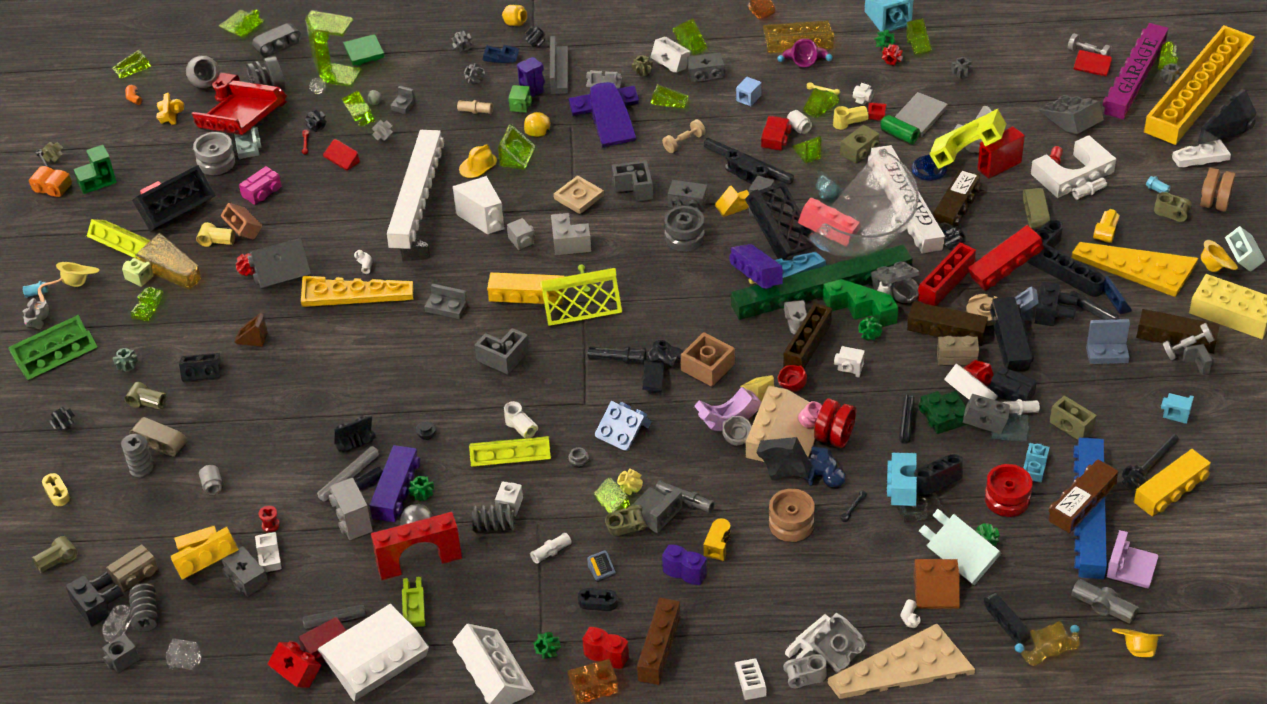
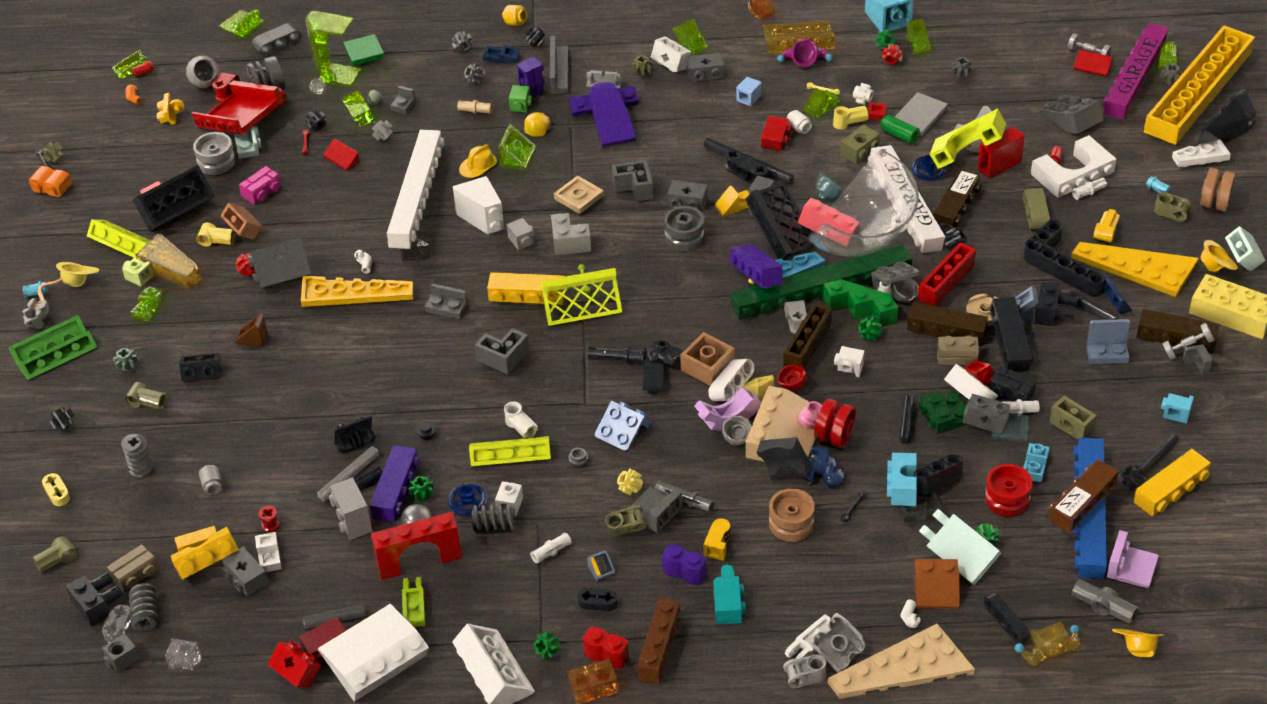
green brick [73,145,117,194] -> none
dark tan beam [129,417,187,457] -> none
clear neon green slope [593,477,630,513] -> none
clear neon green slope [650,84,689,109] -> none
tan wheel [662,119,705,153] -> none
white slope [735,658,766,700] -> none
clear neon green slope [793,136,822,164] -> none
red brick [968,225,1044,291] -> none
none -> red pin [131,61,154,78]
none -> clear blue piece [448,483,488,516]
none -> white beam [709,359,754,401]
none -> teal hinge [713,565,746,624]

